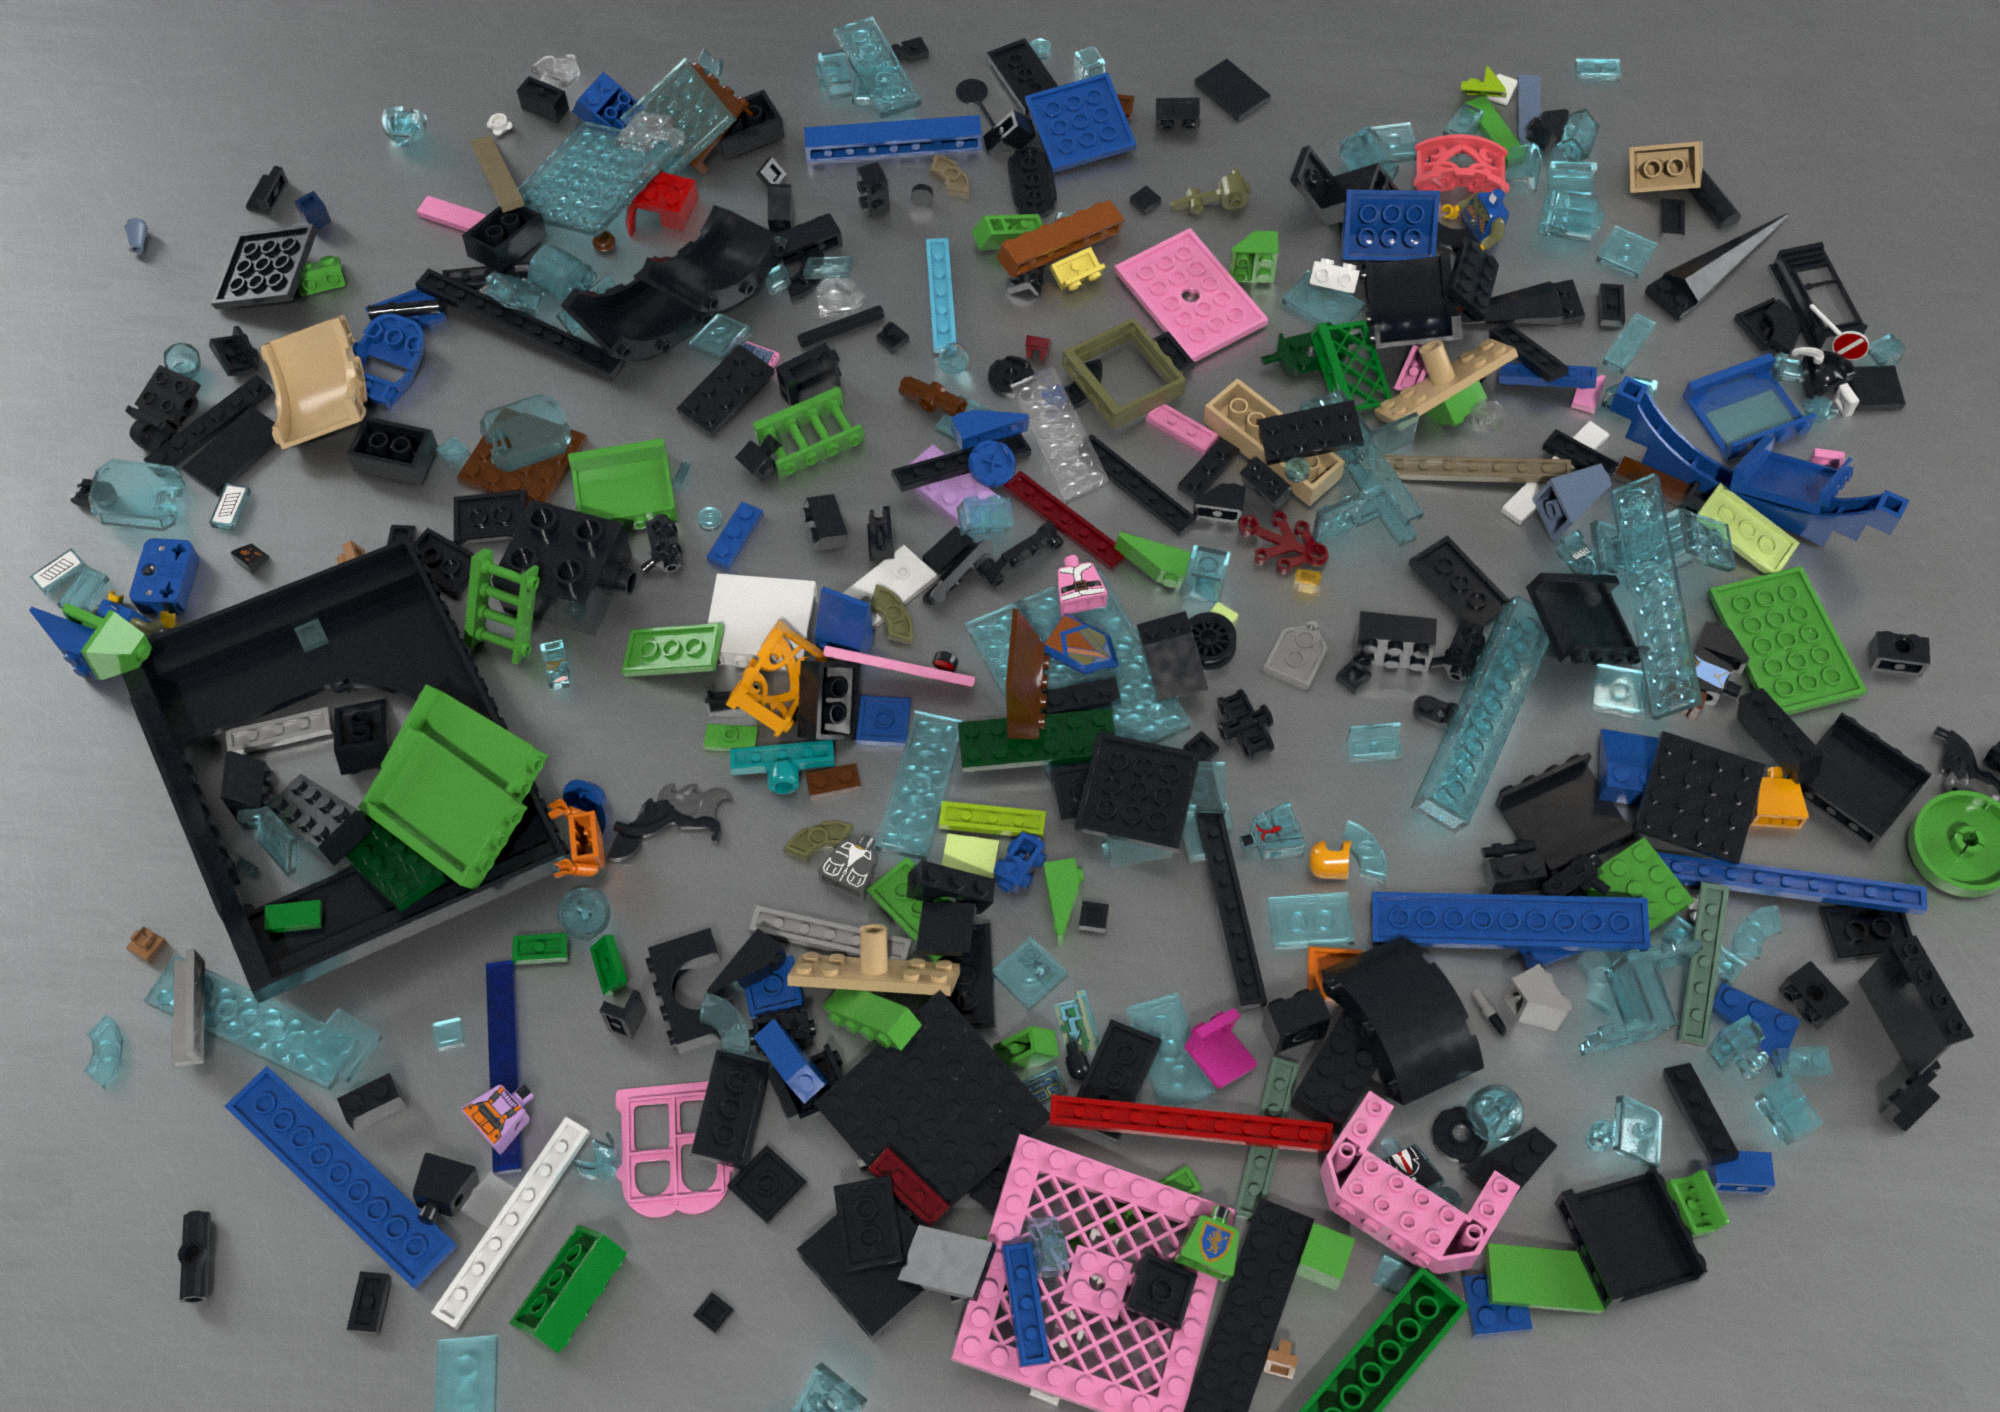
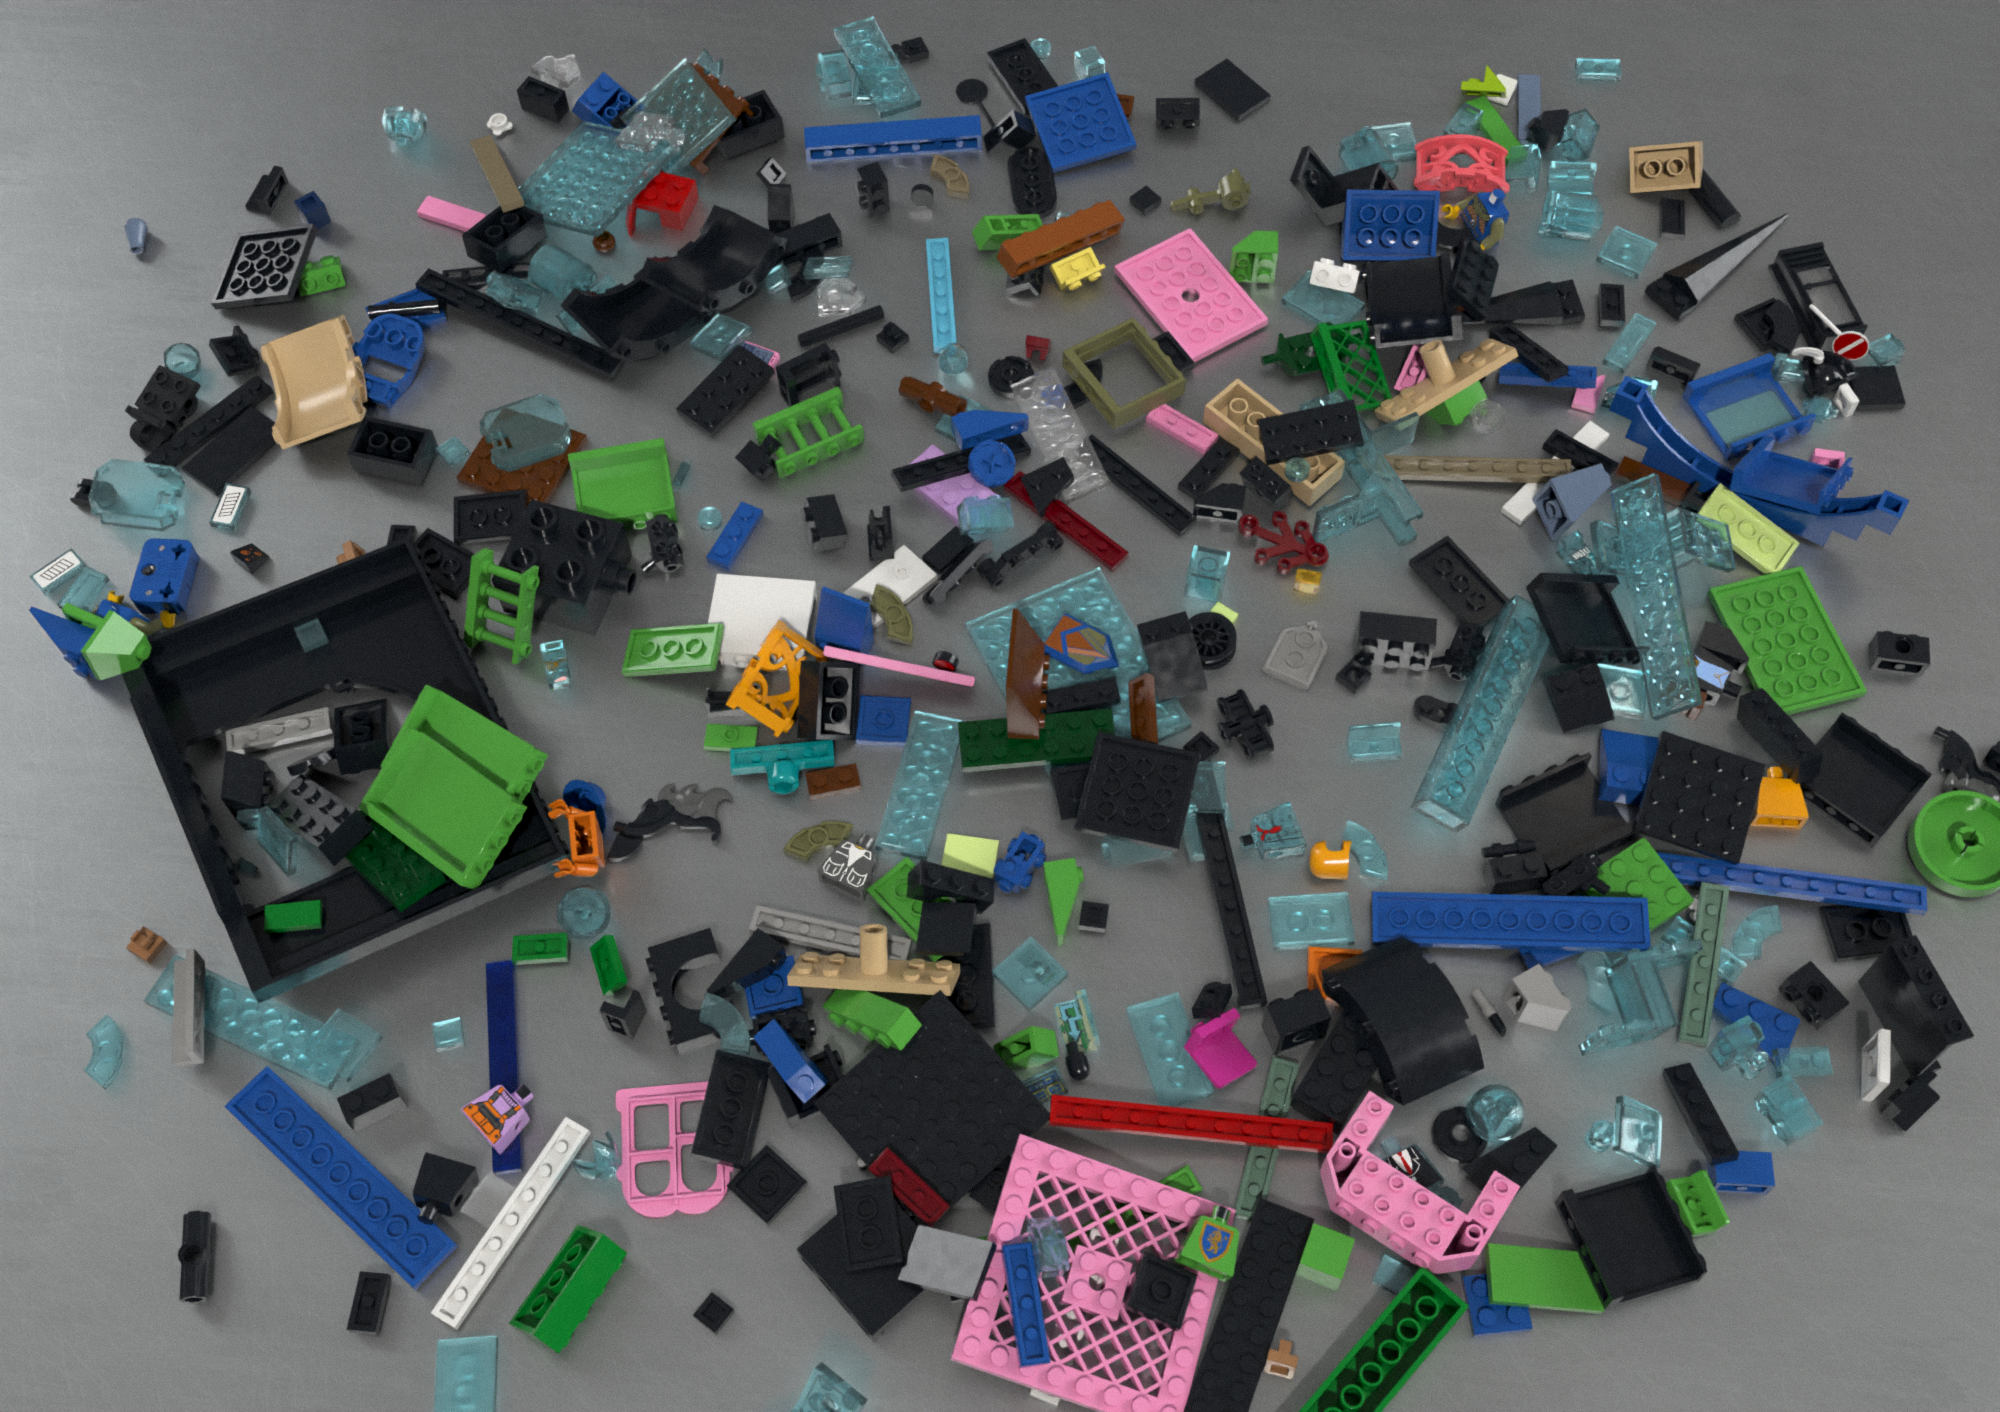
lime plate [939,801,1046,839] -> none
bright pink torso [1057,555,1107,616] -> none
black tile [1076,1019,1162,1142] -> none
bright green slope [1114,531,1191,589] -> none
none -> black tile [287,747,336,776]
none -> black piece [610,107,636,131]
none -> black wing [1020,457,1075,518]
none -> reddish brown plate [1128,673,1158,744]
none -> black plate [1192,982,1233,1019]
none -> black slope [1547,663,1615,734]
none -> black panel [1646,346,1701,385]
none -> white tile [1860,1029,1891,1102]

